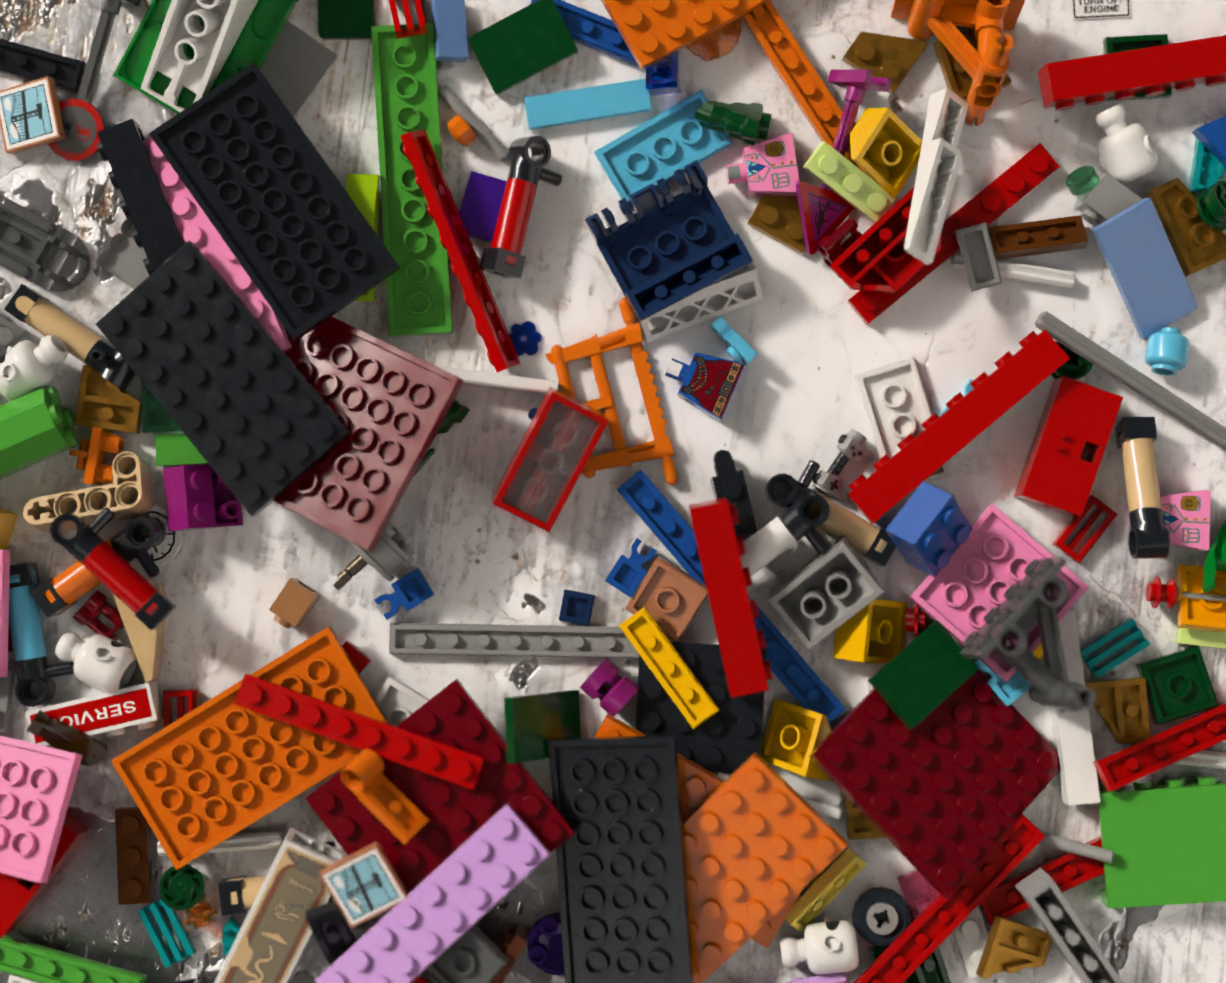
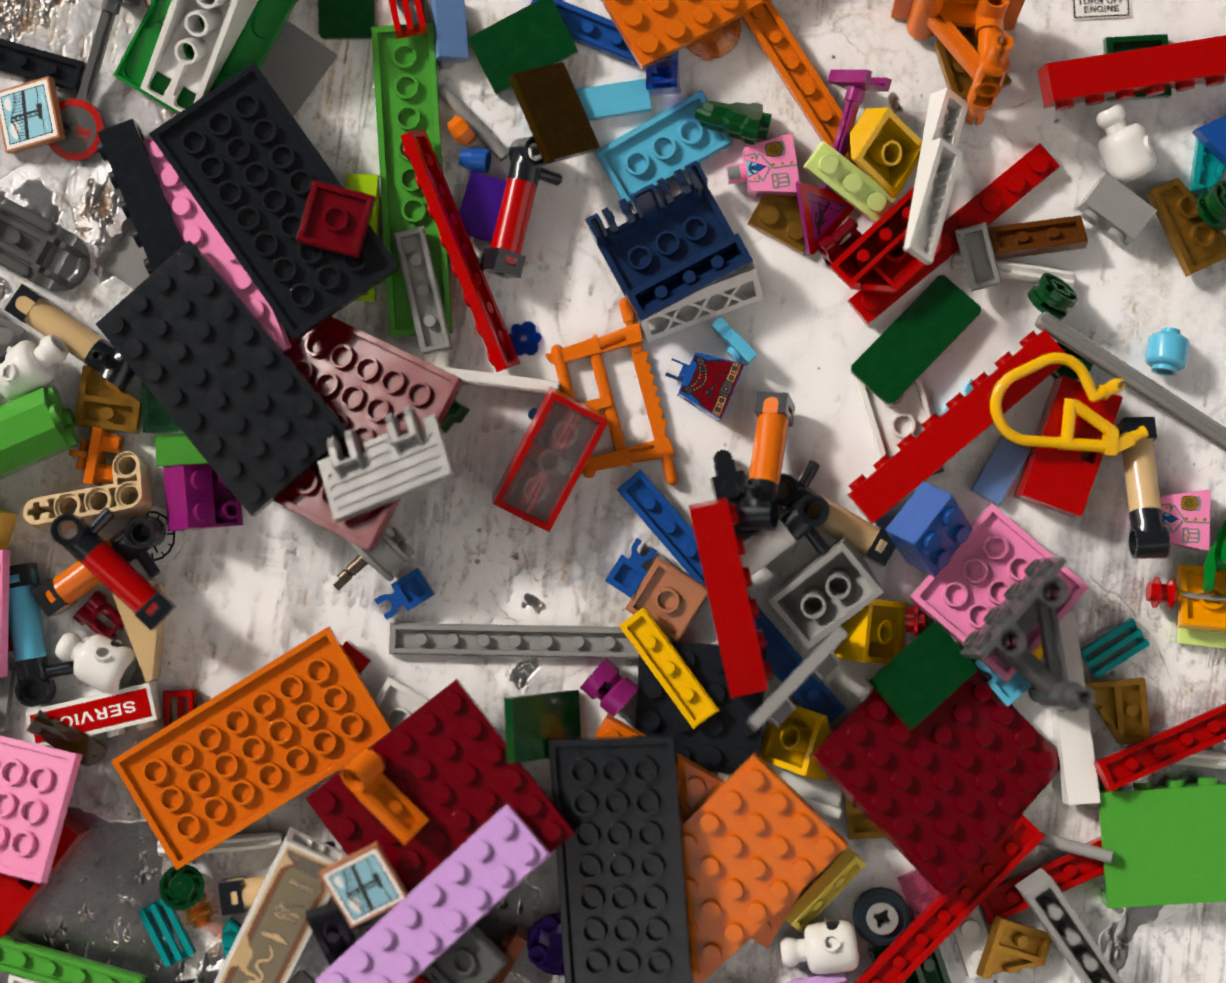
reddish brown plate [115,807,153,905] -> none
red plate [234,674,486,790] -> none
medium nougat brick [269,578,321,629] -> none
dark blue tile [559,589,595,626] -> none
light grey piece [812,429,875,502] -> none
pearl gold wing [842,31,929,95] -> none
red tile [1052,495,1118,564] -> none
clear green tile [1066,166,1100,195] -> none
medium blue tile [1091,198,1198,339] -> none
dark green tile [1136,645,1219,725] -> none
none -> dark red tile [296,180,376,259]
none -> light grey hinge [318,405,456,523]
none -> light grey tile [394,226,453,356]
none -> blue hose [459,147,492,174]
none -> dark brown tile [508,62,600,165]
none -> piece [739,392,795,531]
none -> light grey hinge [746,626,848,732]
none -> dark green piece [851,275,981,405]
none -> medium blue tile [970,436,1031,506]
none -> yellow piece [990,352,1149,456]
none -> dark green wheel [1027,273,1079,321]

